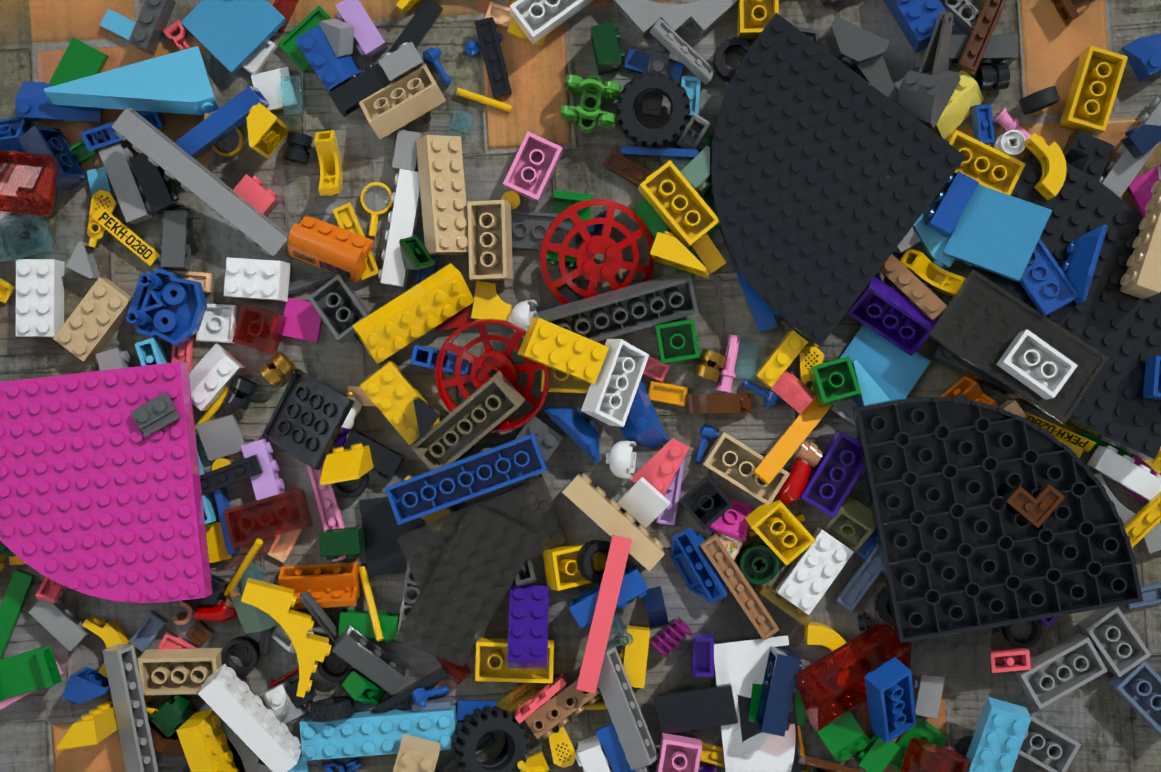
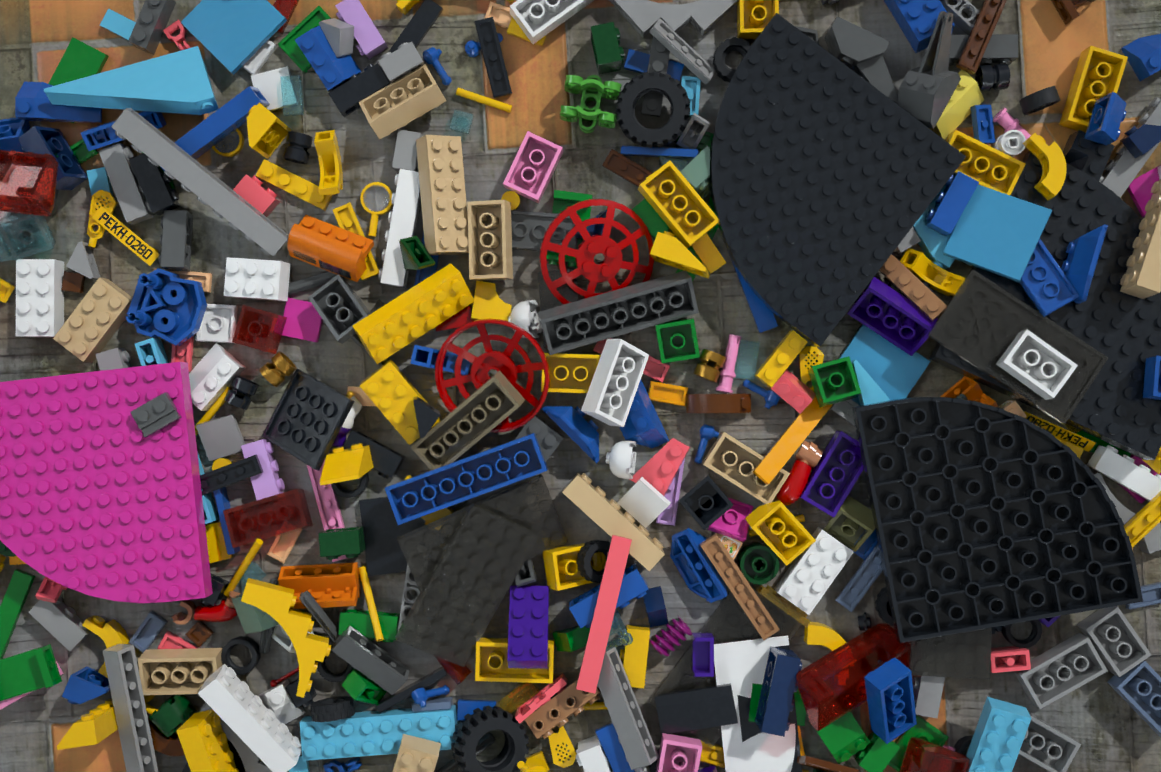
yellow brick [518,317,609,384] -> none
reddish brown plate [1004,483,1065,528] -> none
none -> reddish brown tile [61,271,85,293]
none -> yellow plate [255,159,333,211]
none -> green slope [553,626,590,652]
none -> blue slope [1084,92,1127,145]

